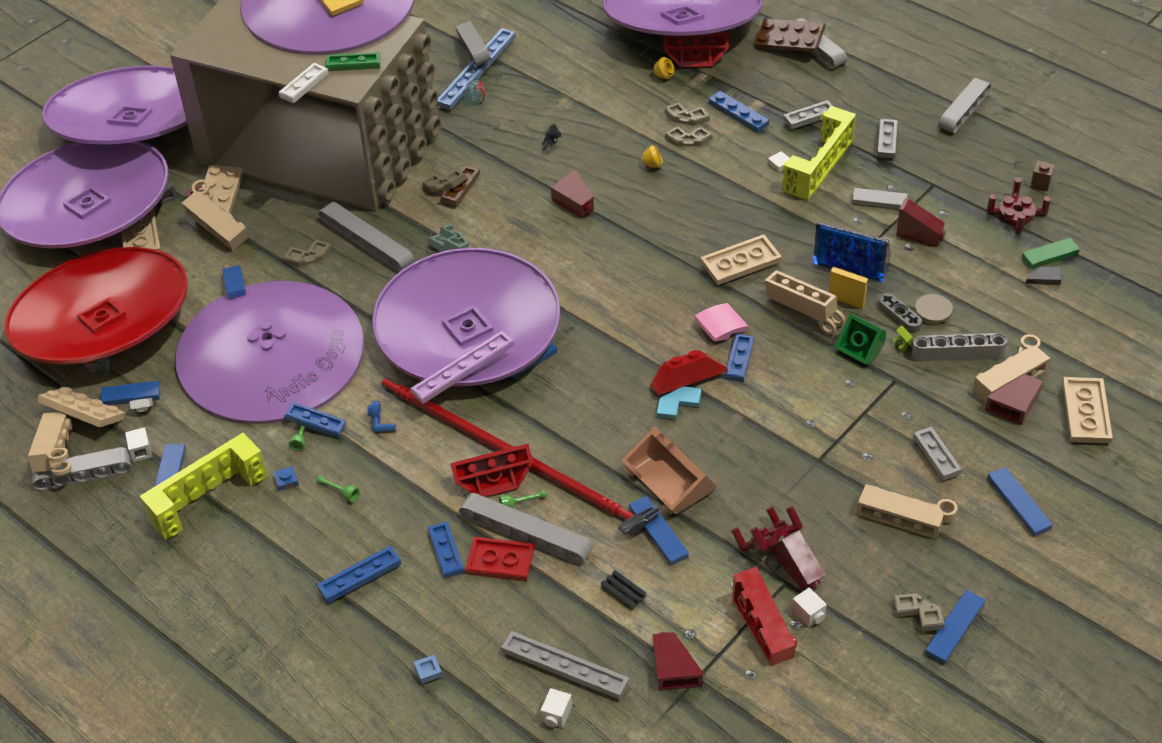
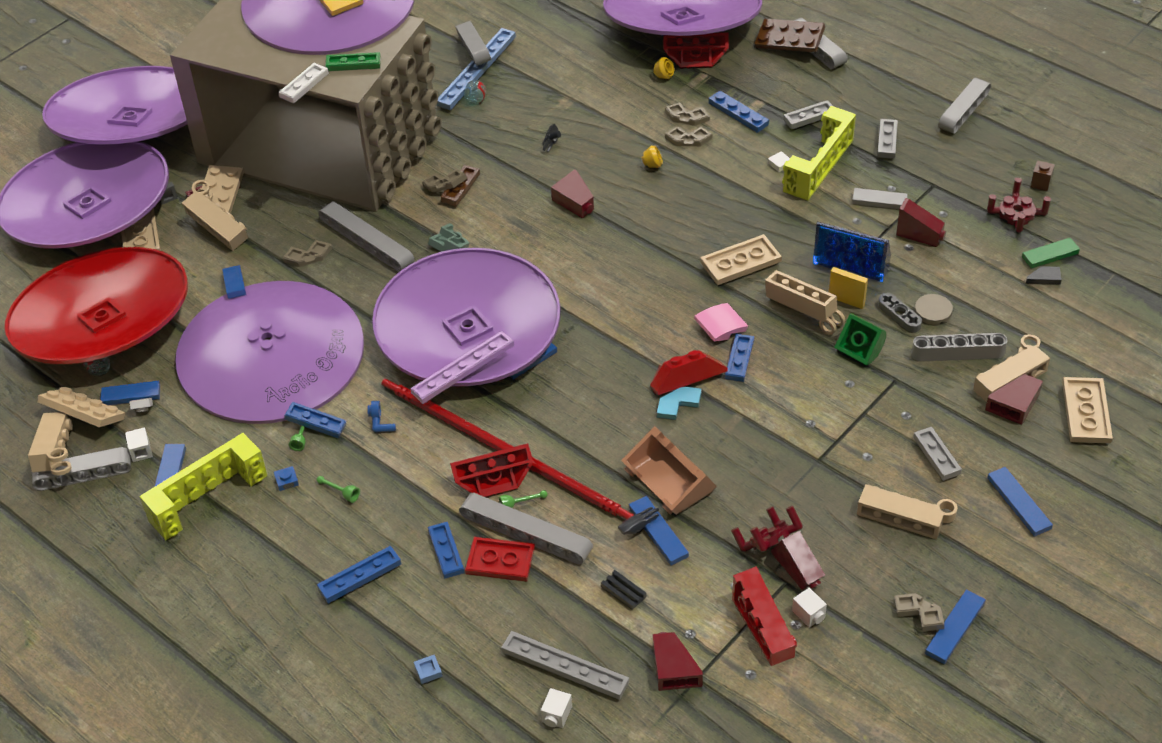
lime tile [893,326,914,352] -> none

